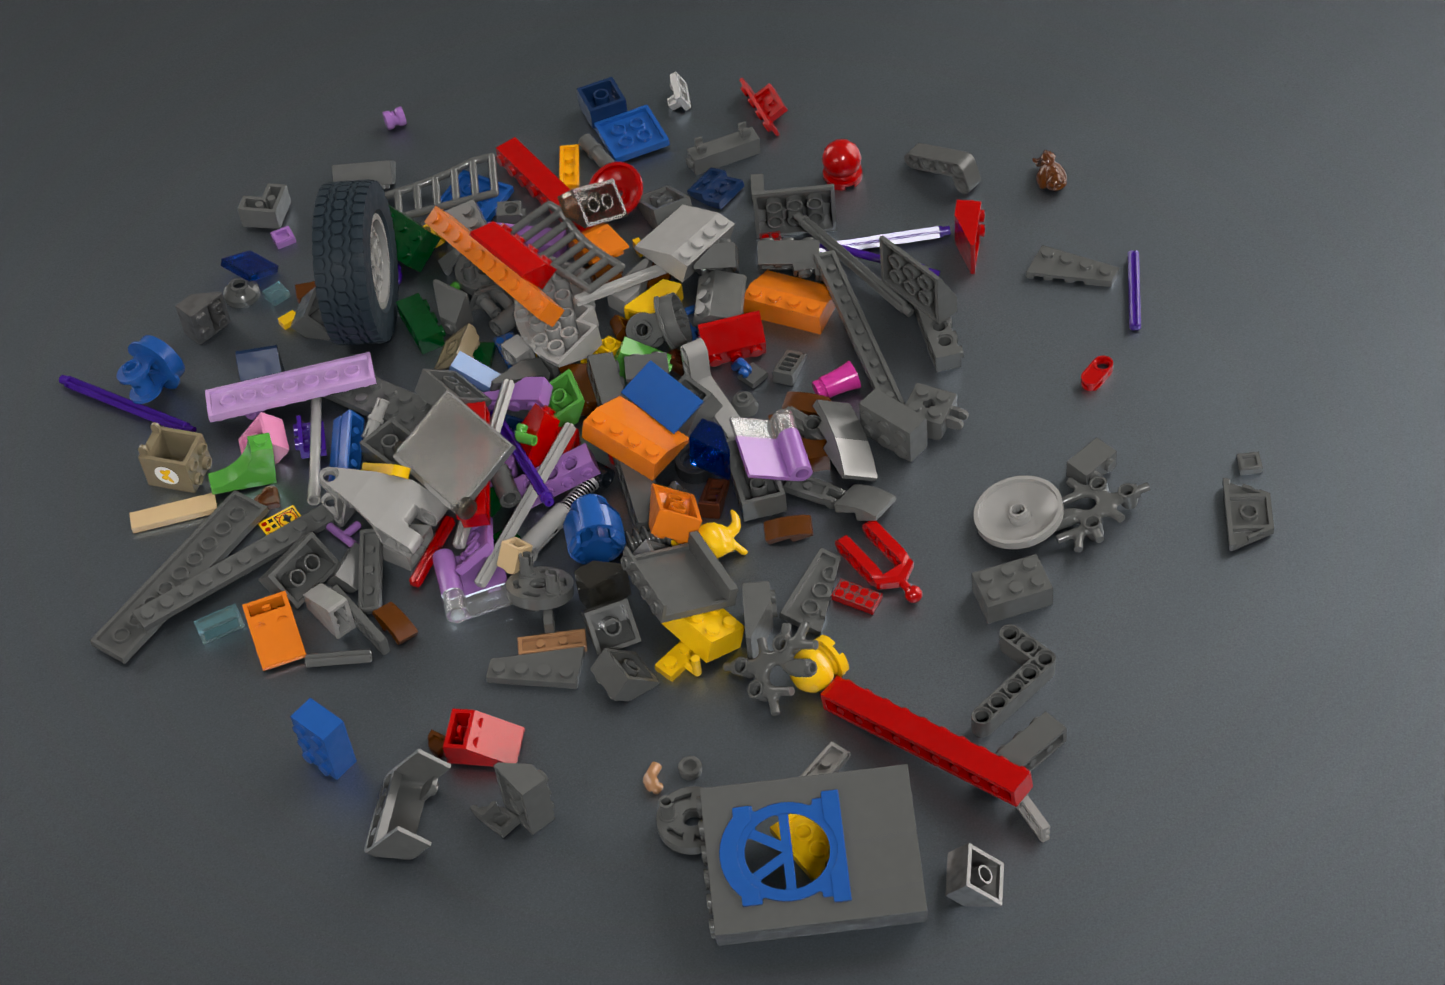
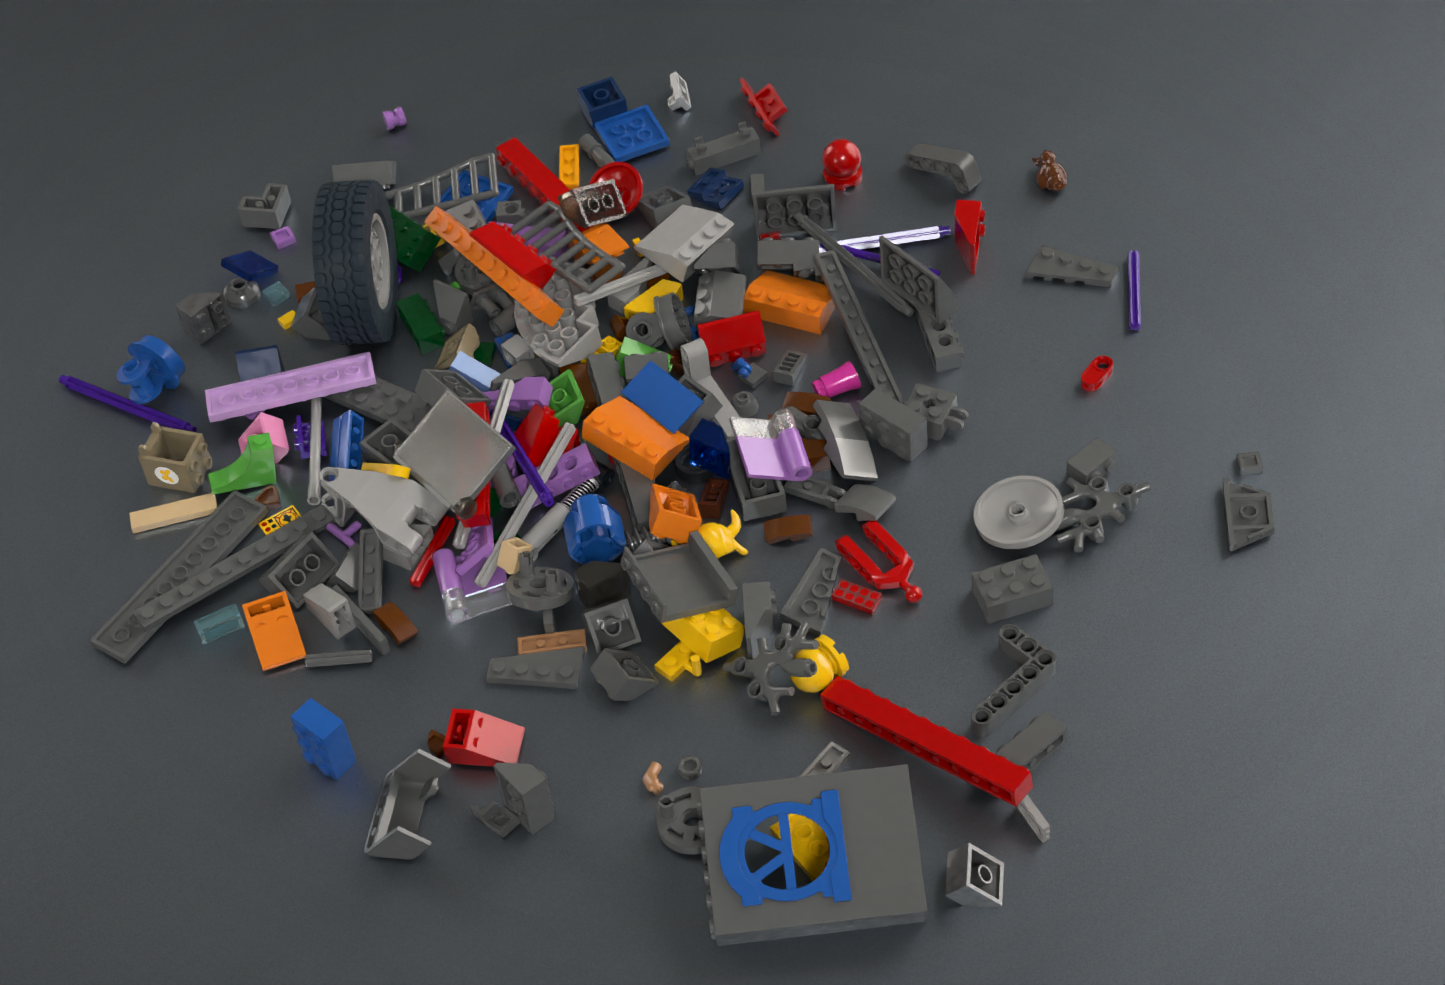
light grey pin [361,397,390,439] -> none
bright green arm [514,423,538,446] -> none

